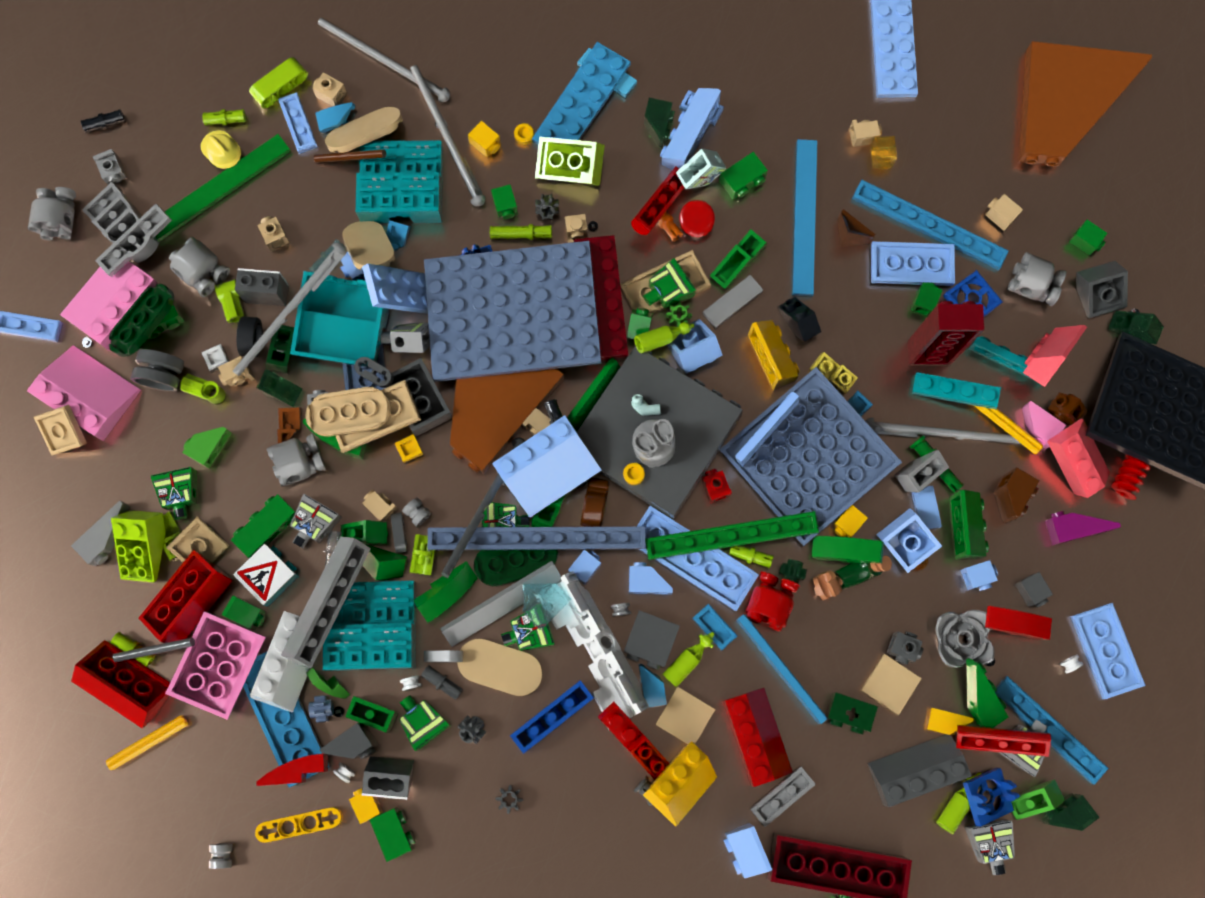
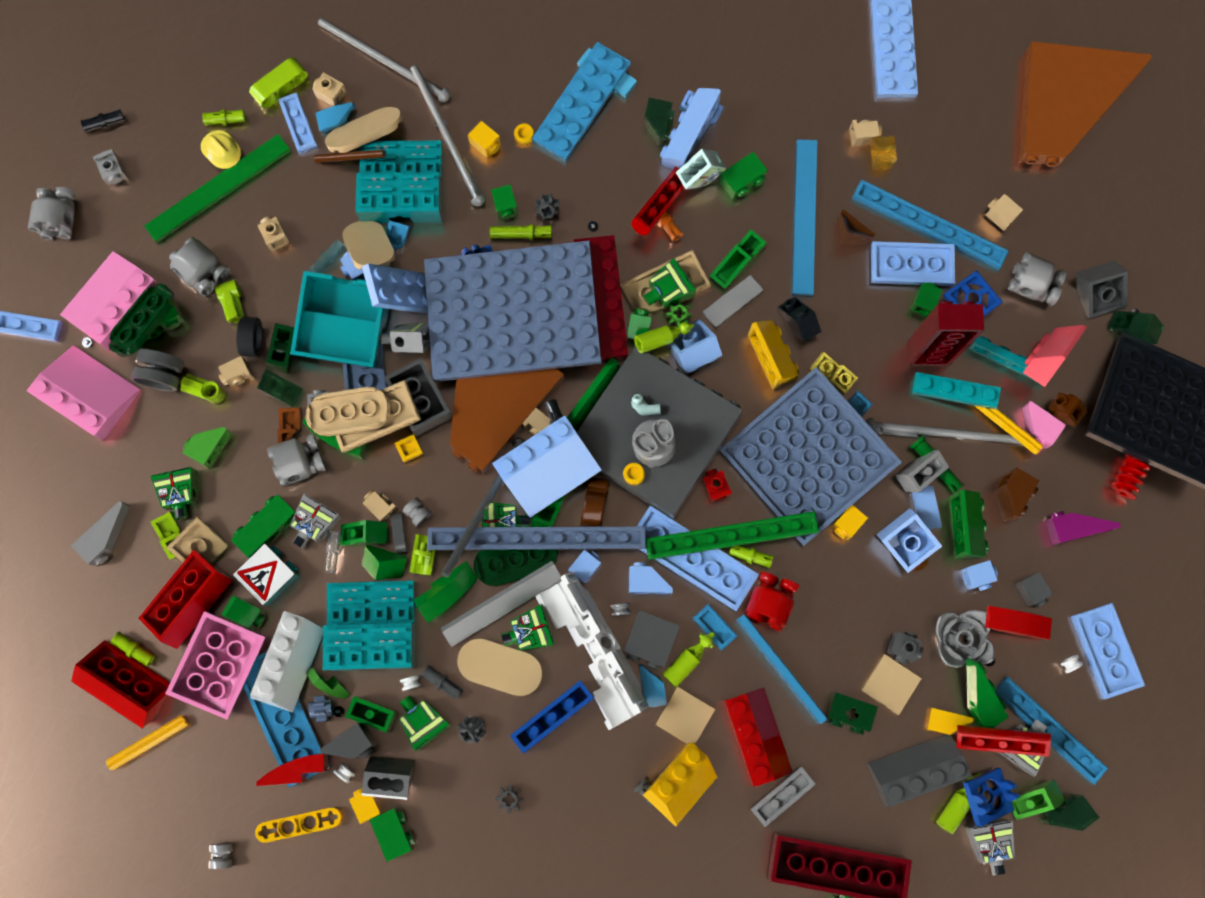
tan tile [34,404,87,455] -> none
light grey slope [82,182,172,277] -> none
lime slope [111,510,166,582] -> none
dark grey bar [113,638,195,662] -> none
white tile [201,344,229,372] -> none
light grey bar [233,242,346,376] -> none
dark grey piece [235,268,289,306] -> none
light grey brick [281,537,371,668] -> none
dark grey beam [354,357,393,388] -> none
light grey beam [424,650,463,663] -> none
clear light blue slope [523,584,571,630] -> none
lime slope [535,137,605,186] -> none
tan brick [565,214,588,243] -> none
red slope [598,702,670,780] -> none
red piece [679,200,715,237] -> none
light blue slope [723,823,772,878] -> none
light blue tile [735,392,799,467] -> none
clear green gear [779,559,807,584] -> none
green slope [811,536,884,563] -> none
piece [813,555,892,600] -> none
coral slope [1047,419,1110,498] -> none
green brick [1069,219,1108,256] -> none

